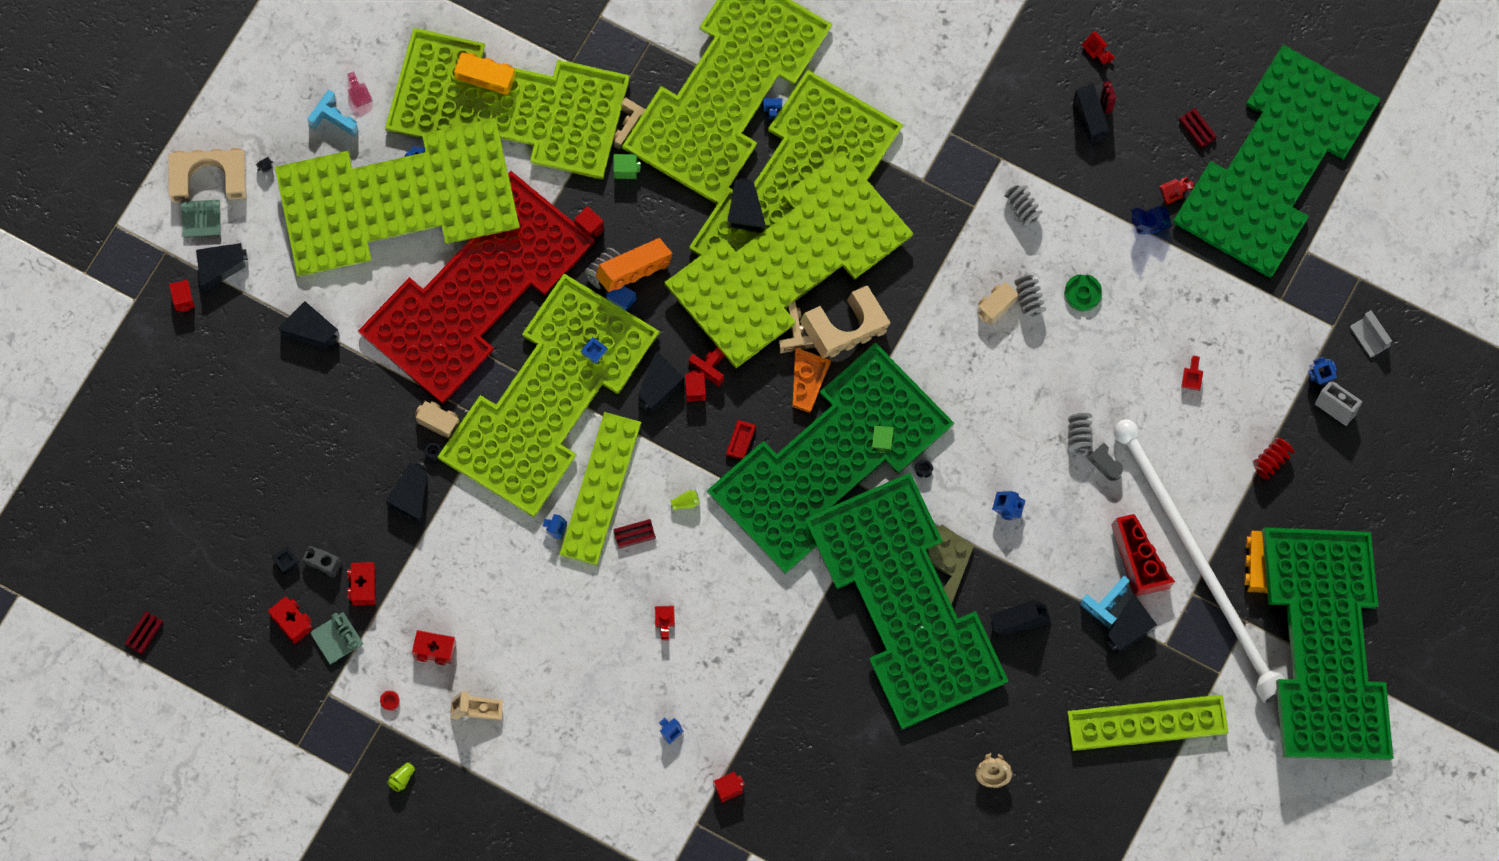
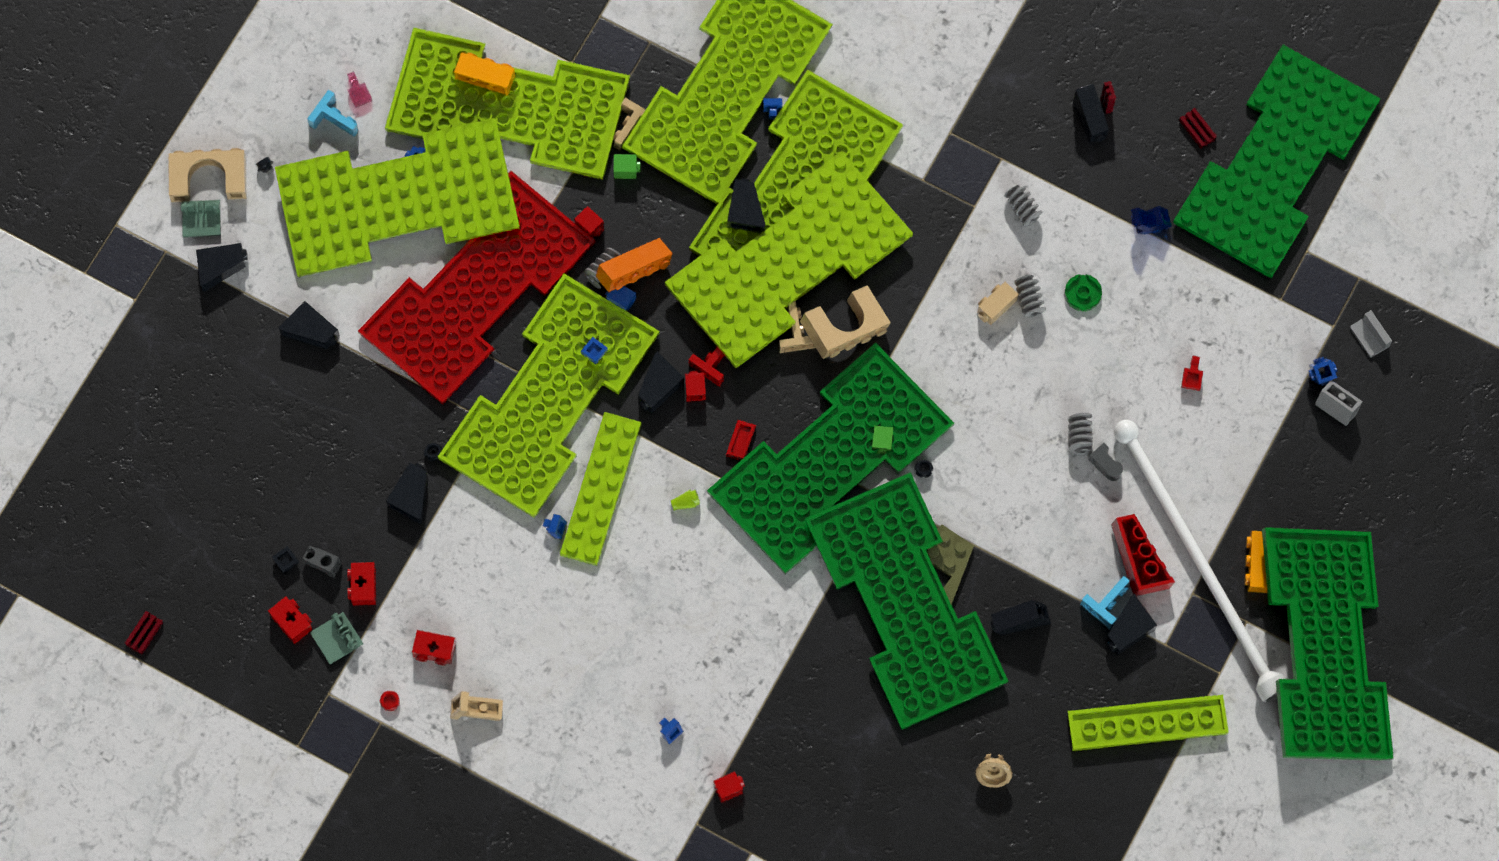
red brick [169,280,195,312] -> none
lime cone [387,762,415,792] -> none
tan brick [415,401,460,439] -> none
dark red tile [613,519,656,549] -> none
red plate [655,606,675,641] -> none
orange wing [793,347,831,414] -> none
blue brick [992,491,1026,520] -> none
red plate [1081,32,1115,64] -> none
red plate [1159,177,1195,205] -> none
red piece [1253,438,1295,480] -> none

